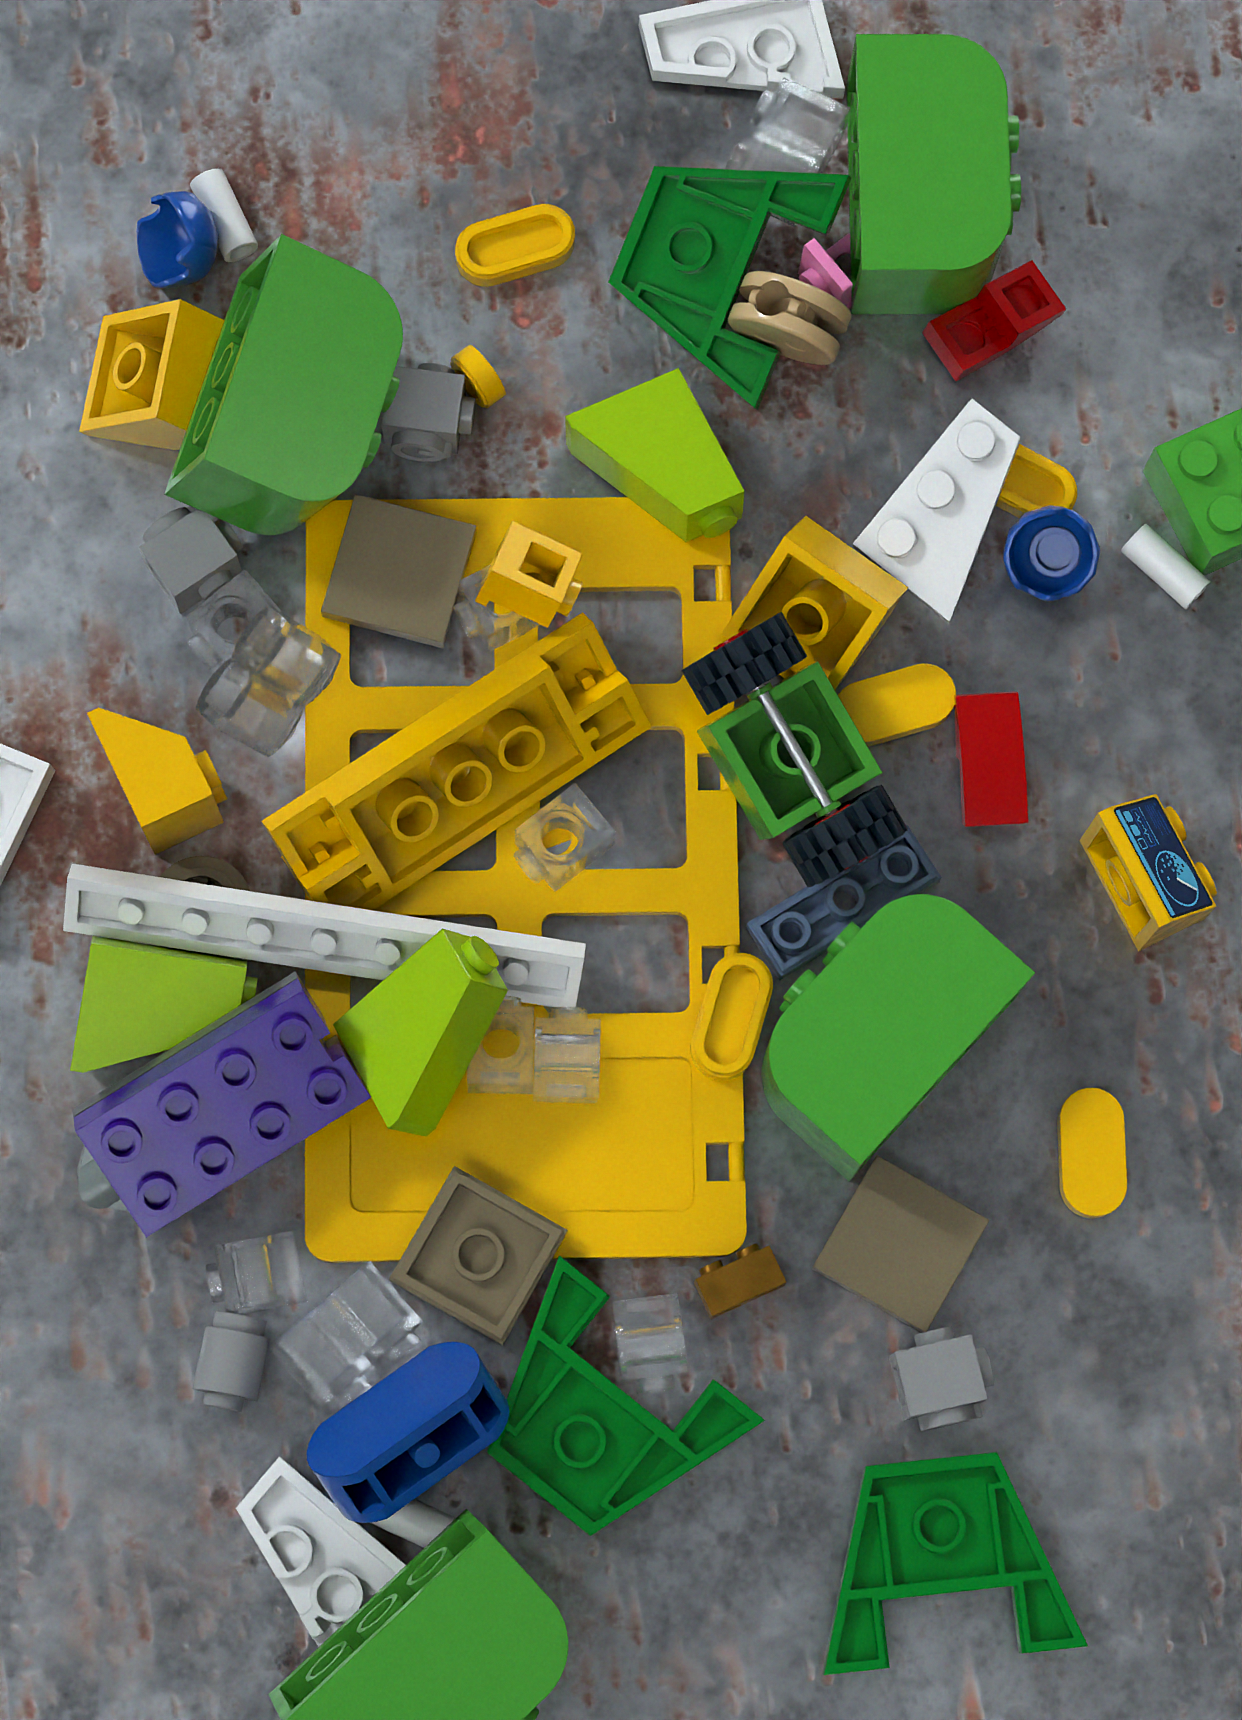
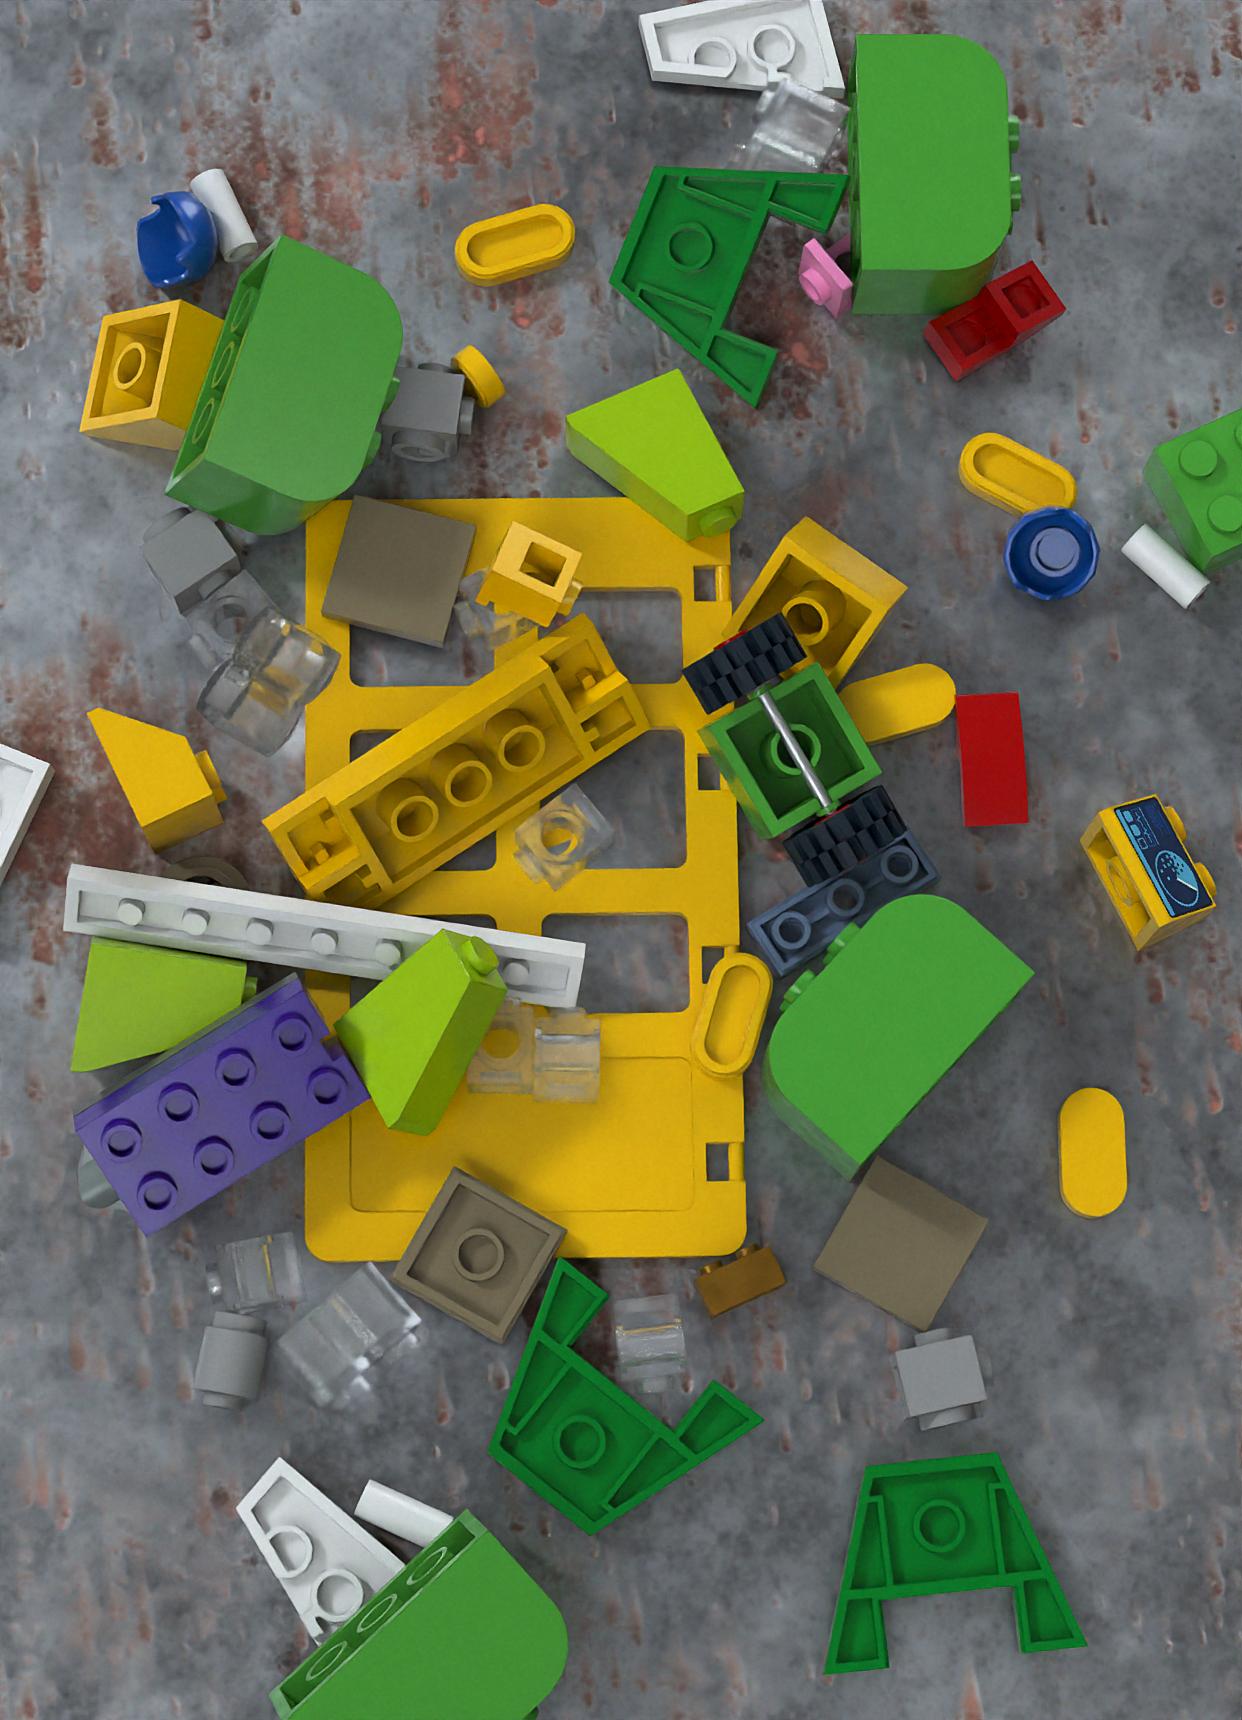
blue brick [307,1342,509,1523] -> none
tan head [728,271,852,365] -> none
white wing [853,399,1021,624] -> none

